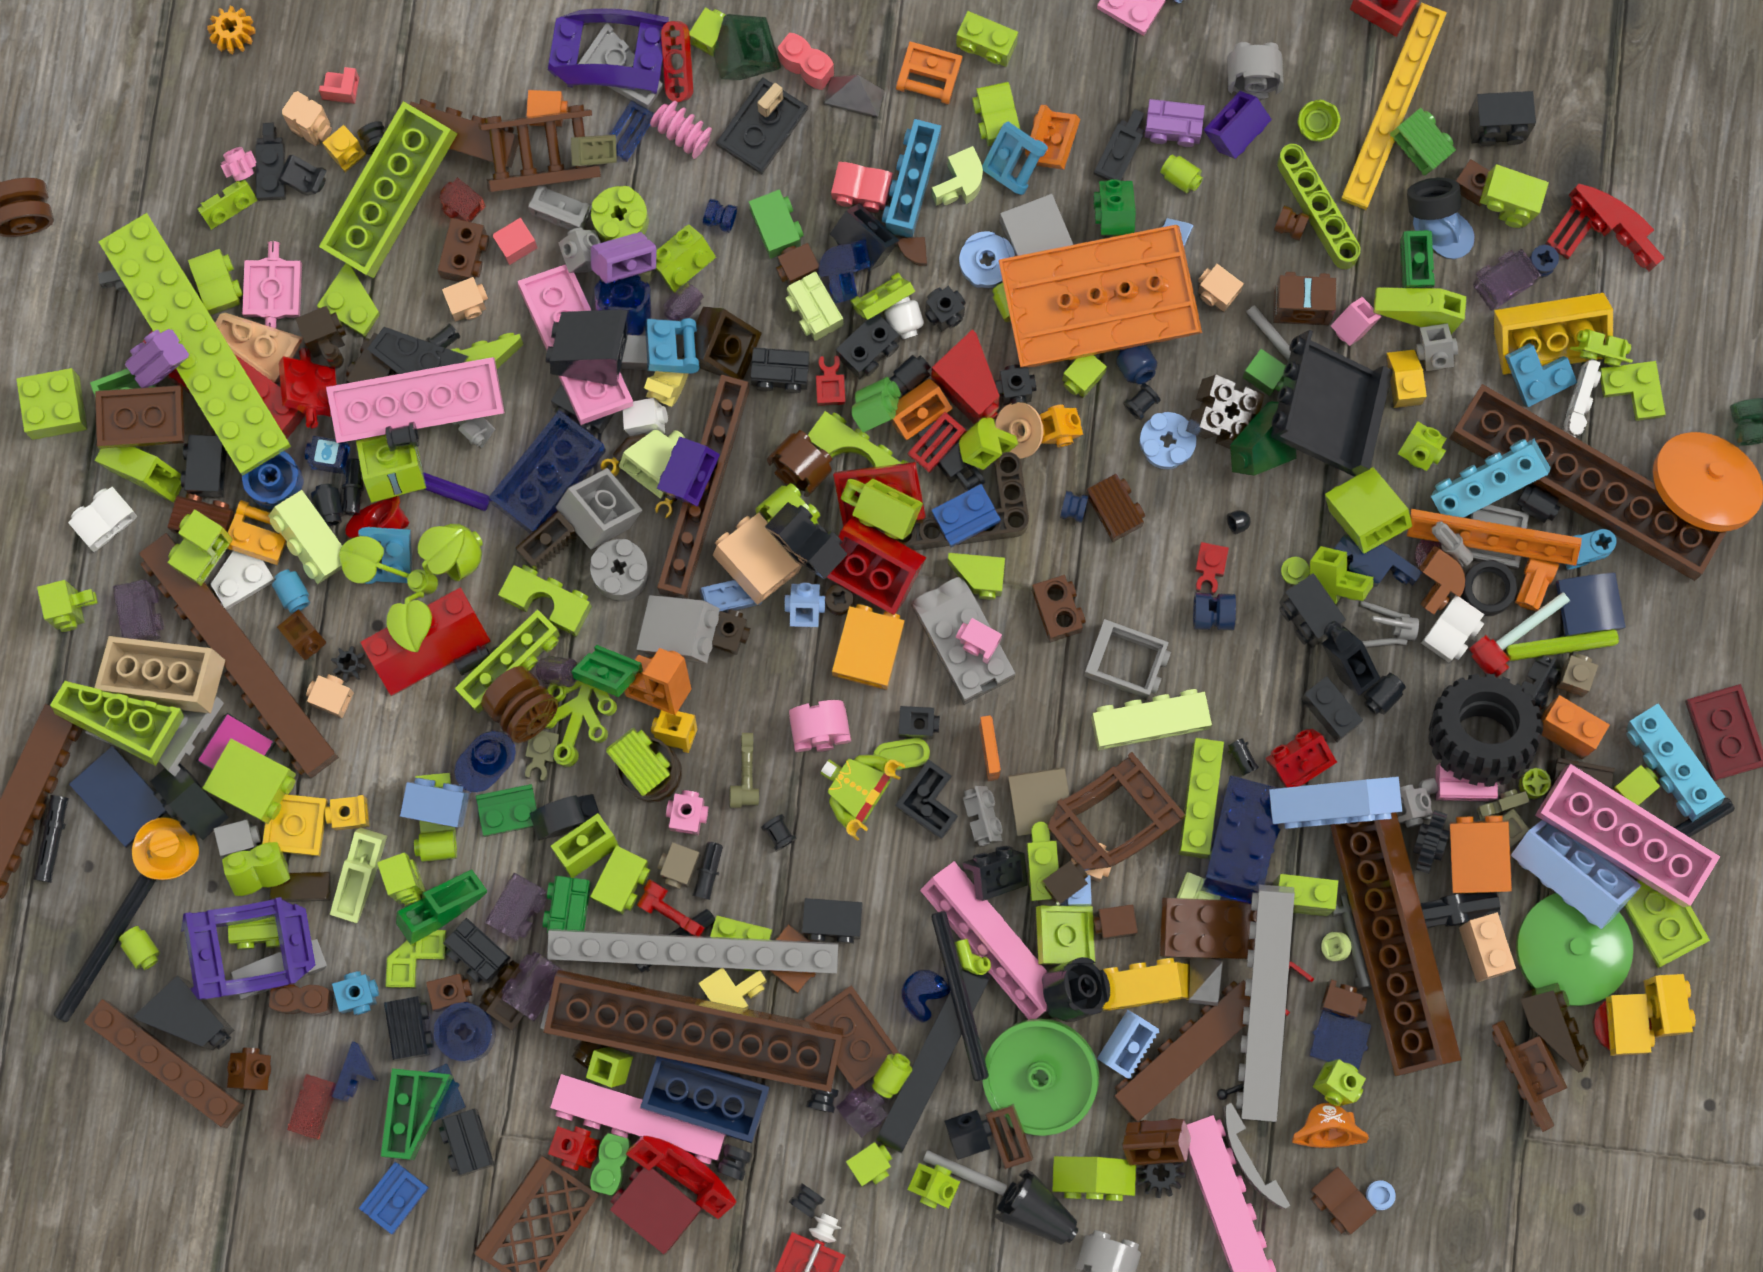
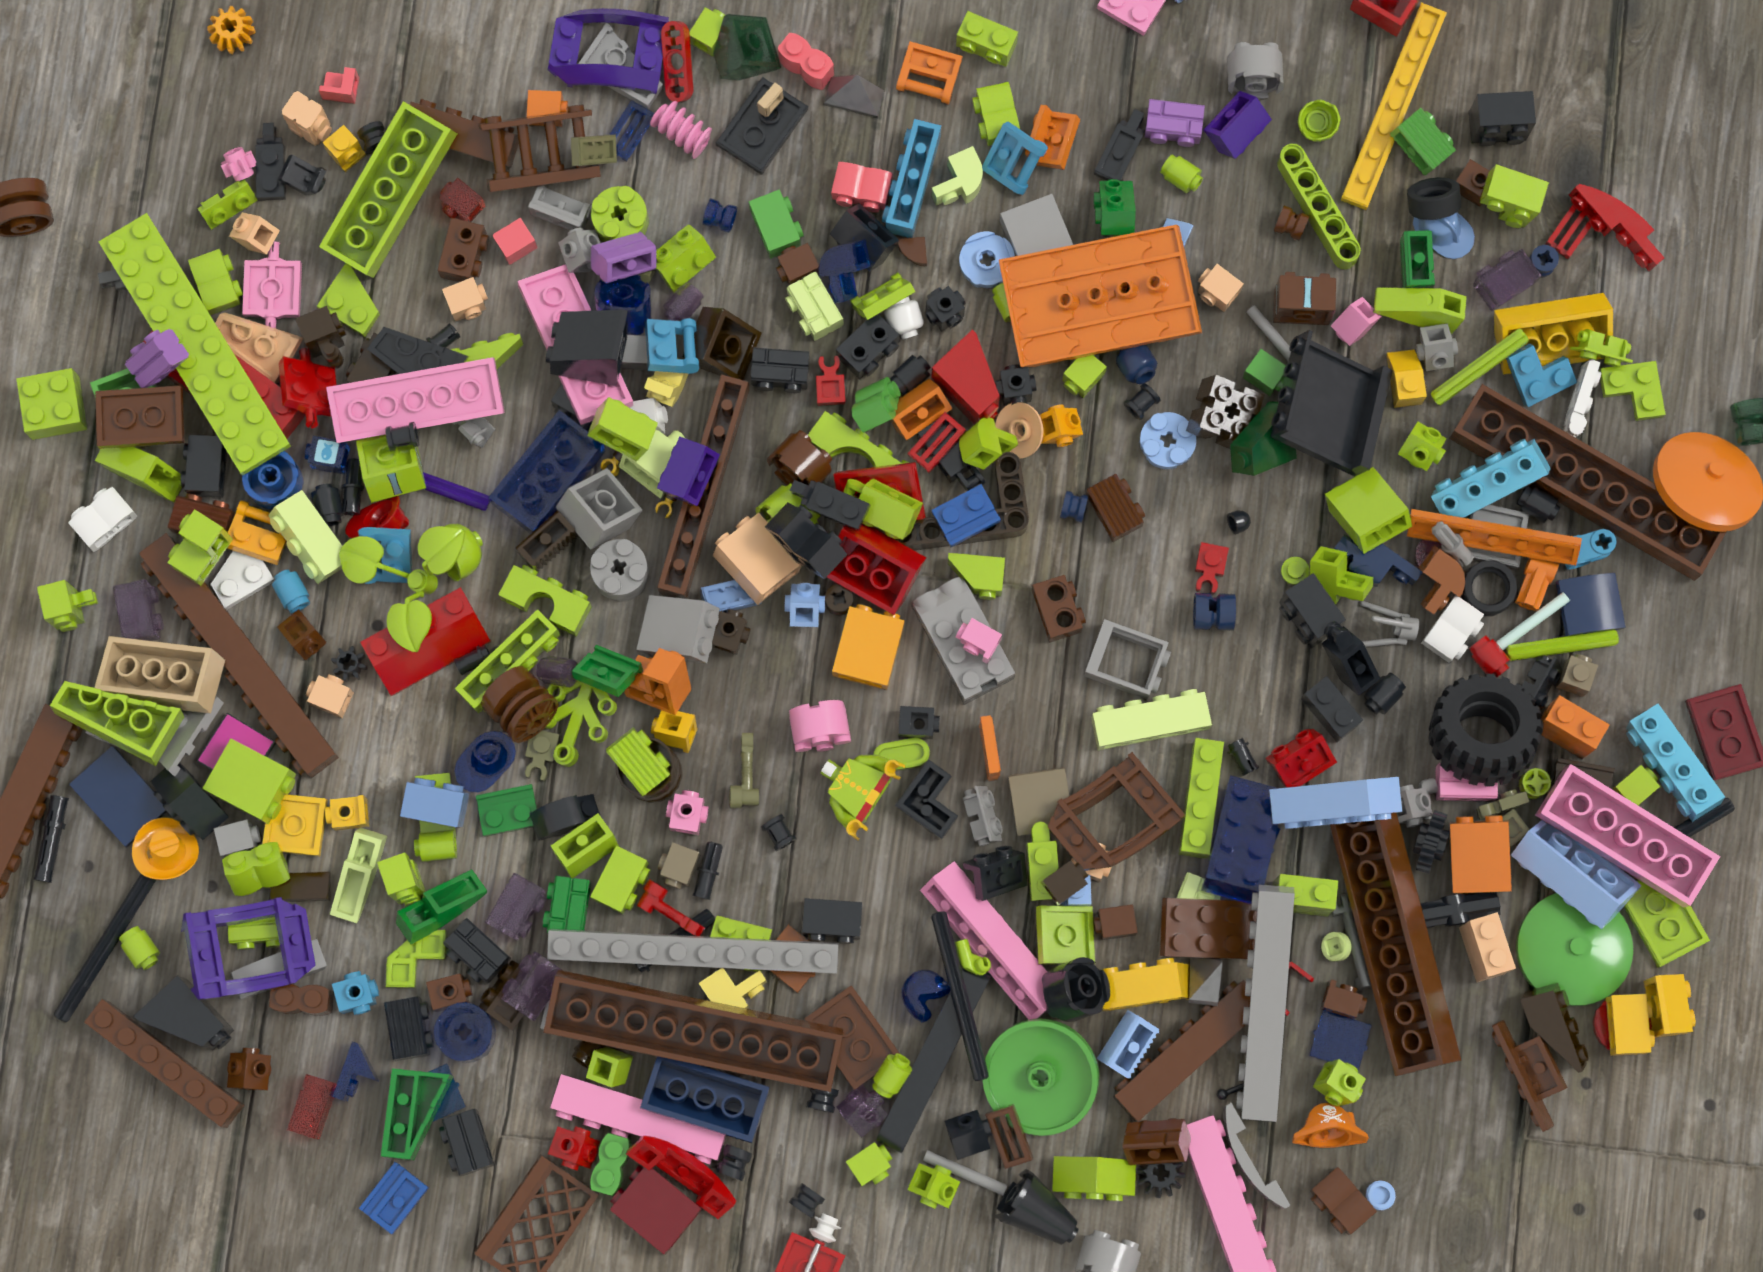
none -> light nougat brick [229,212,280,254]
none -> lime brick [587,397,658,461]
none -> black hinge [790,480,871,531]
none -> lime axle [1431,329,1529,406]

